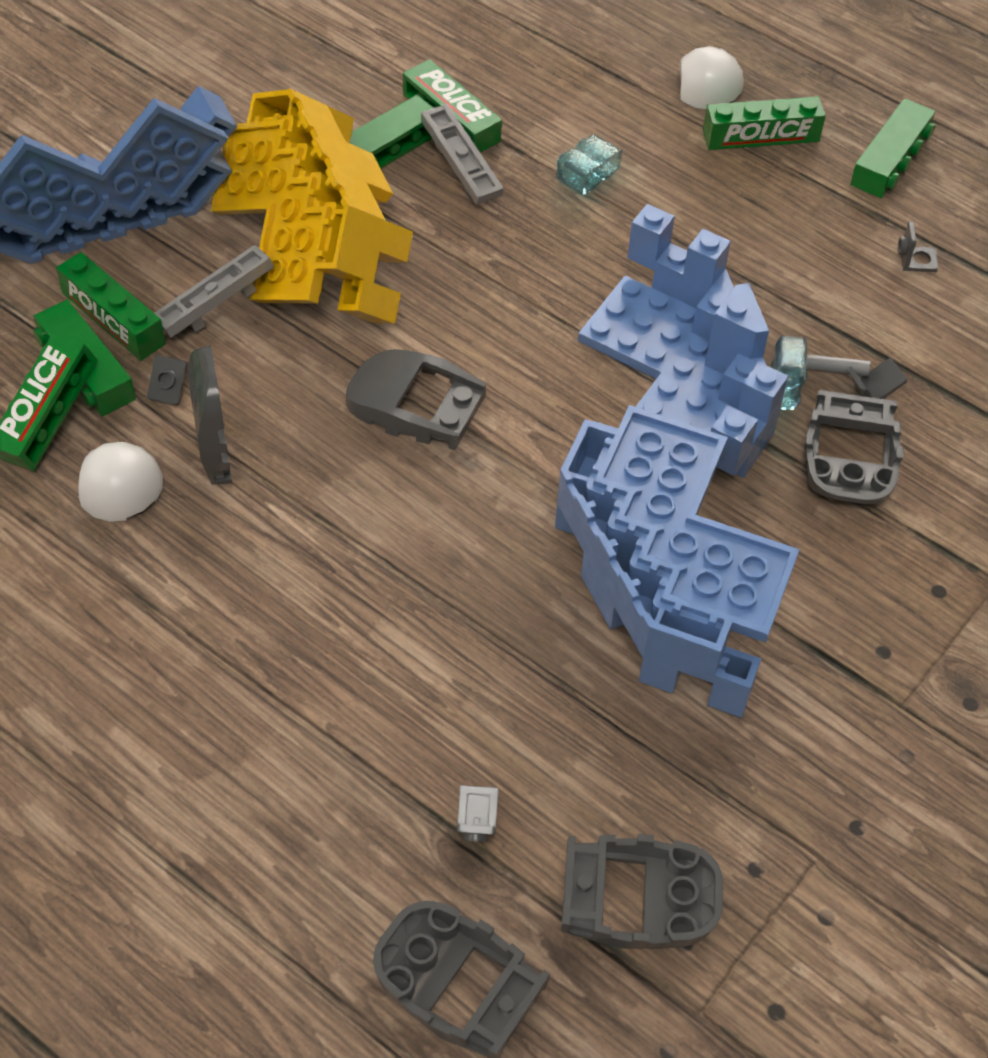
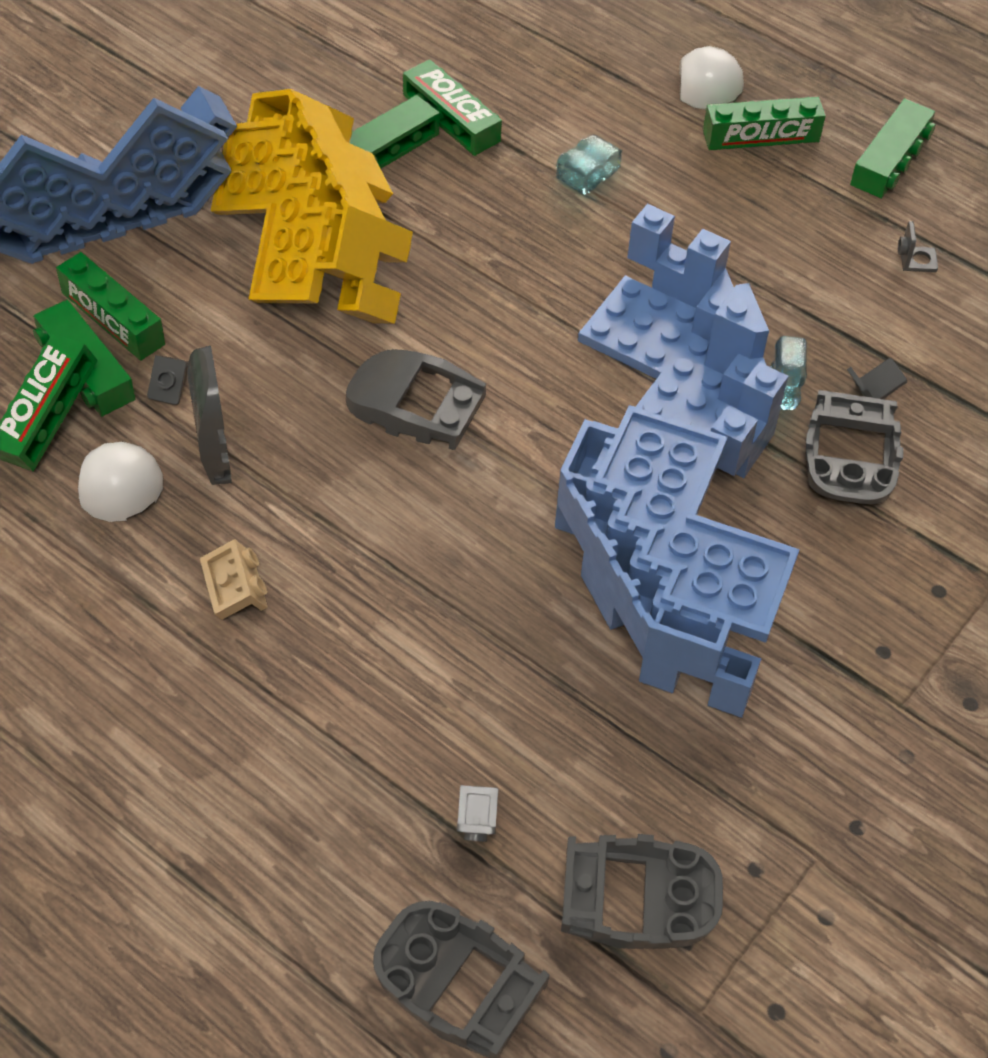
light grey hinge [155,245,274,338] -> none
light grey hinge [421,104,504,205] -> none
light grey piece [773,351,871,377] -> none
none -> tan bracket [200,539,268,620]

